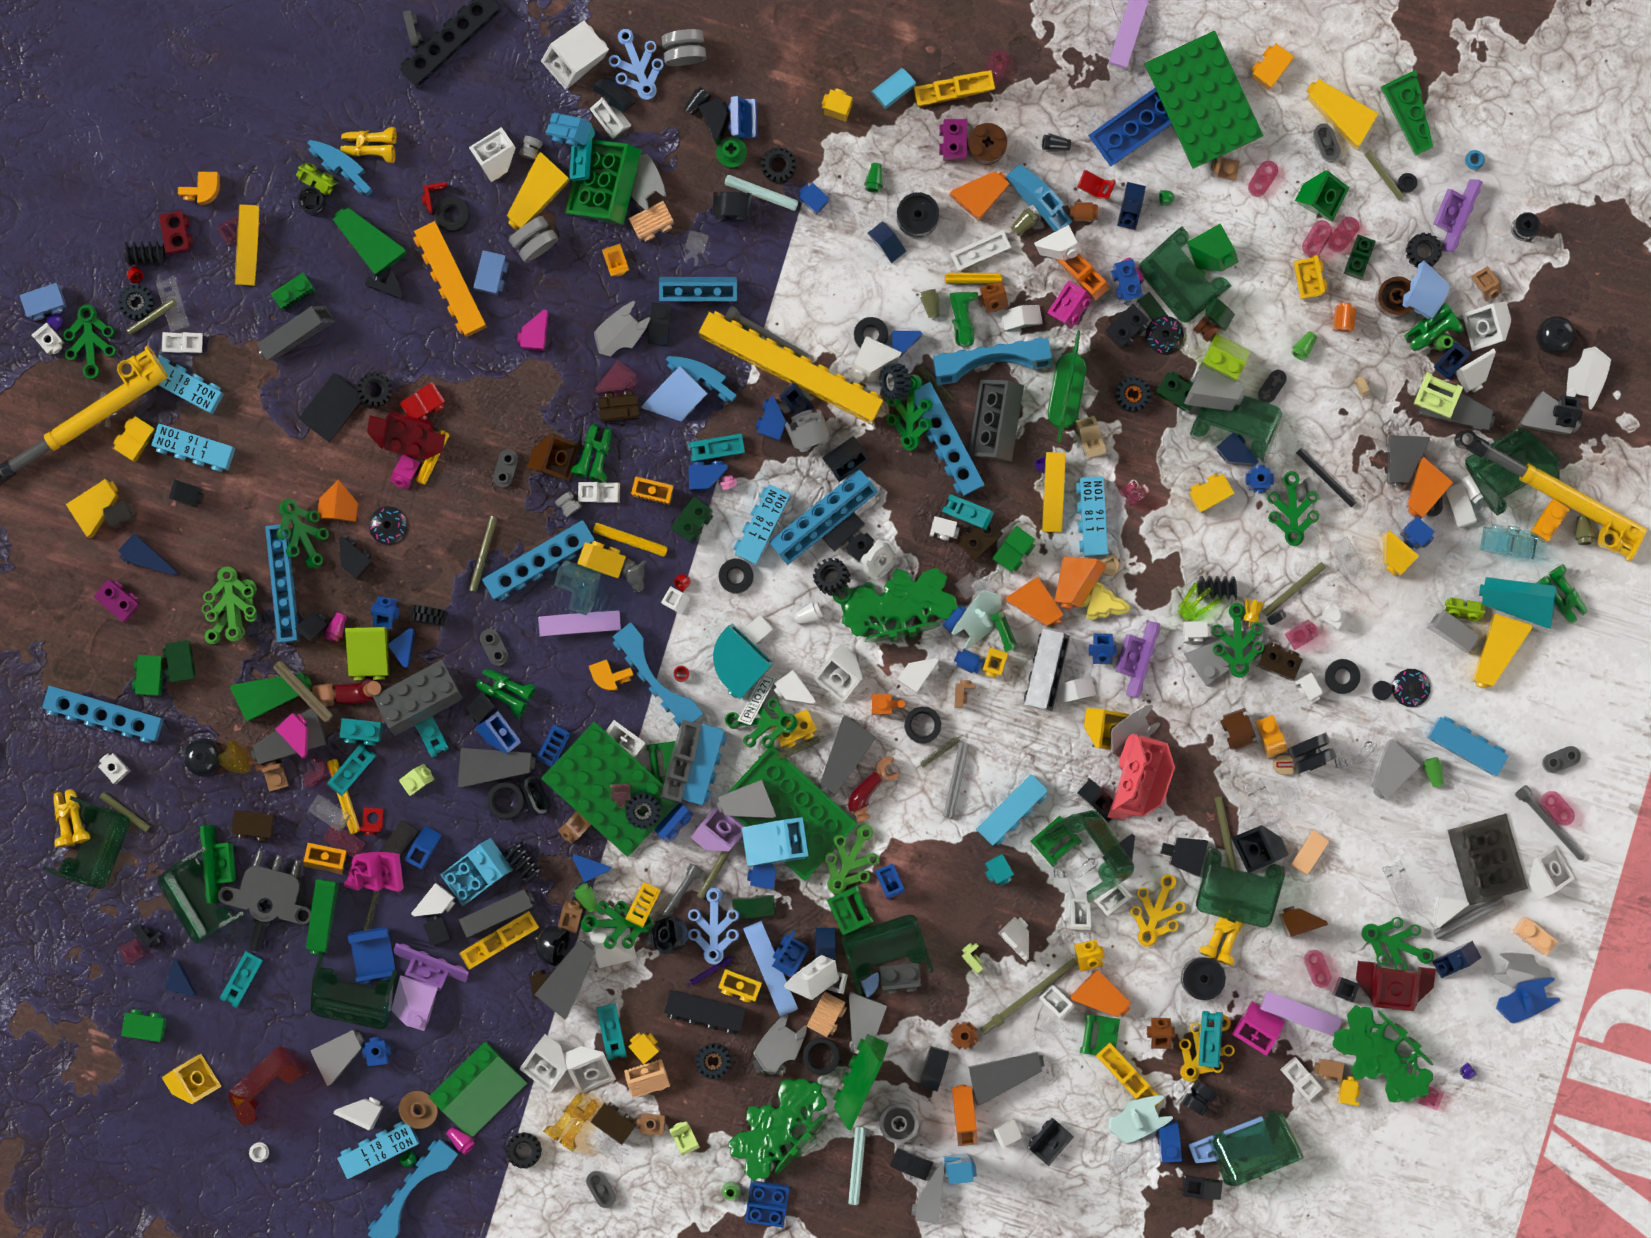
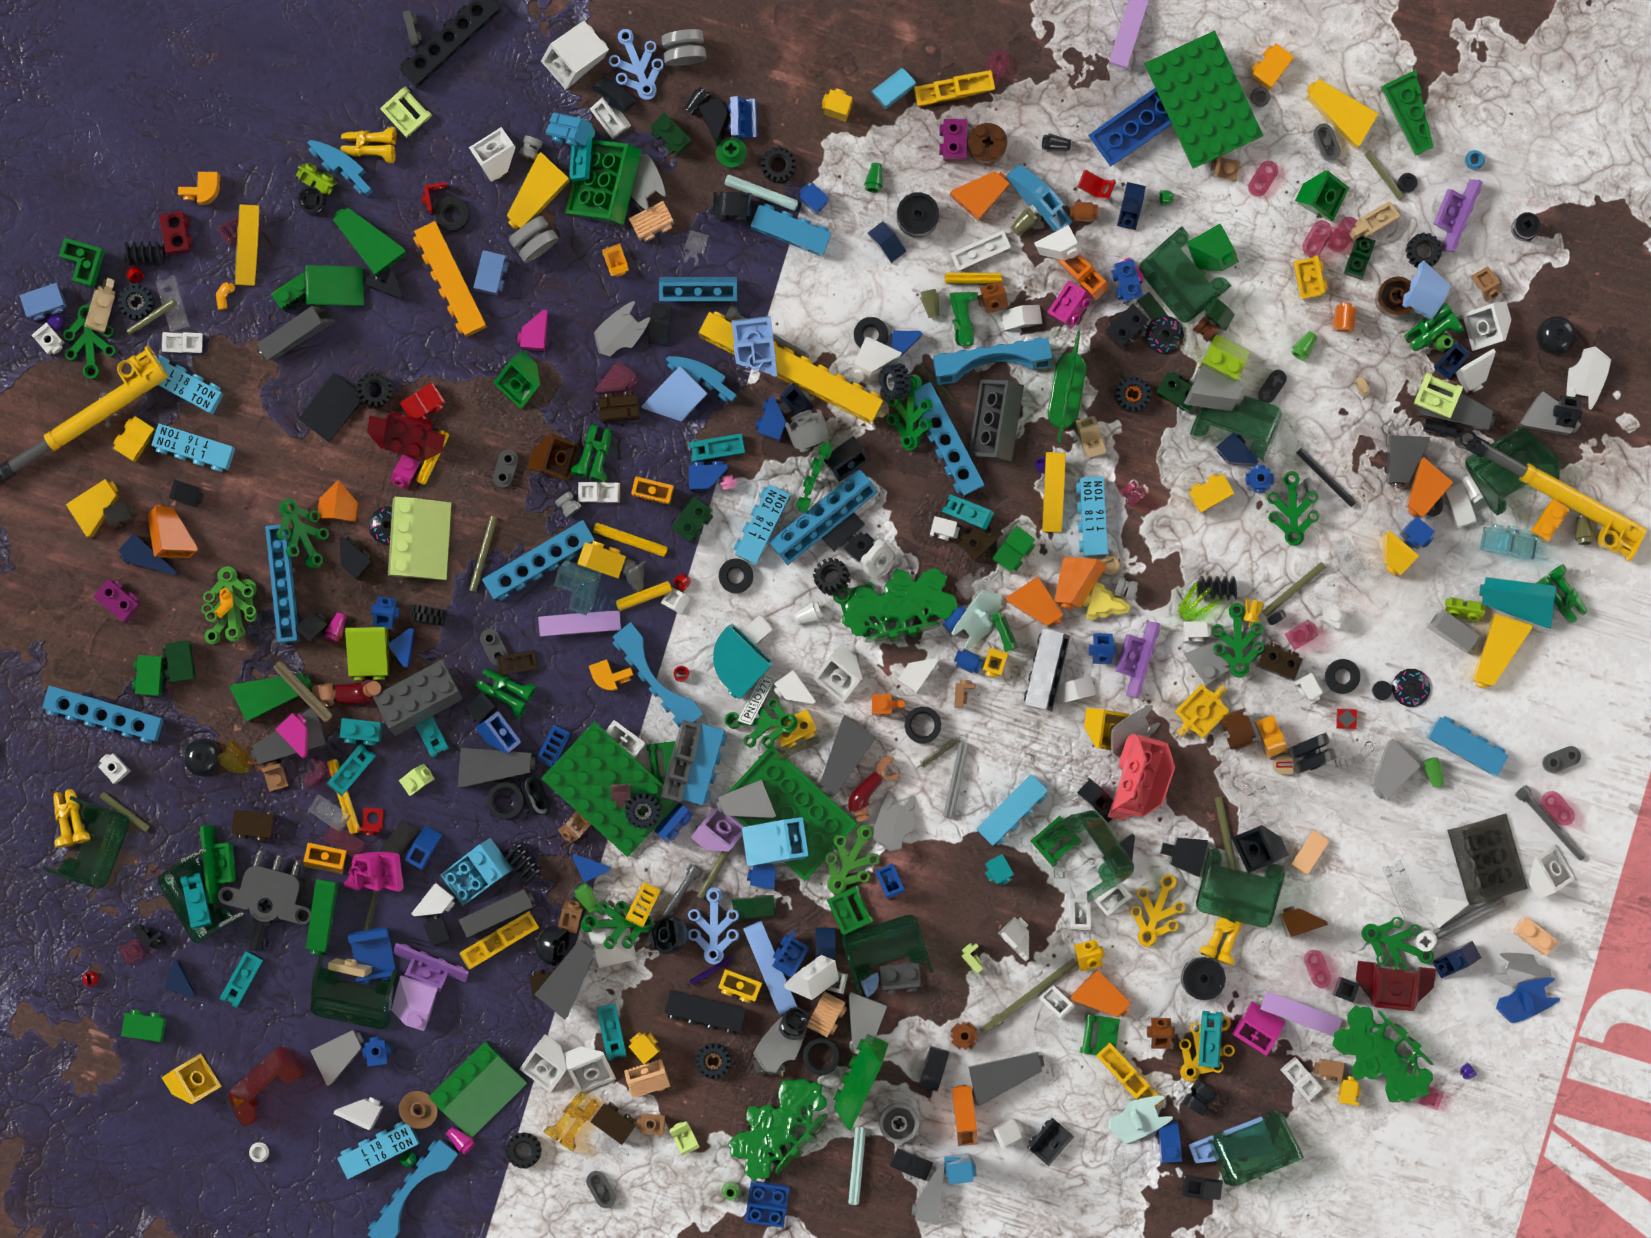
none -> green brick [59,238,106,289]
none -> red hinge [82,971,99,987]
none -> tan hinge [85,277,115,333]
none -> orange slope [147,505,198,558]
none -> teal plate [181,872,212,930]
none -> light orange arm [214,588,233,618]
none -> light orange arm [216,282,235,310]
none -> green tile [305,265,364,306]
none -> tan plate [328,958,372,977]
none -> yellowish green plate [380,86,432,138]
none -> yellowish green slope [388,497,451,580]
none -> green slope [494,350,540,410]
none -> dark brown plate [496,650,538,676]
none -> yellow axle [616,581,672,611]
none -> dark green brick [651,112,692,157]
none -> light blue slope [732,316,777,377]
none -> dark azure brick [751,204,831,257]
none -> black wheel [779,1007,809,1040]
none -> green plant [796,441,834,513]
none -> light grey shield [873,791,915,851]
none -> light grey wheel [1114,577,1138,601]
none -> yellow plate [1174,683,1230,739]
none -> dark grey tile [1250,87,1270,108]
none -> tile [1336,709,1357,729]
none -> tan hinge [1349,201,1401,240]
none -> white wheel [1416,930,1438,952]
none -> black pin [1423,418,1464,438]

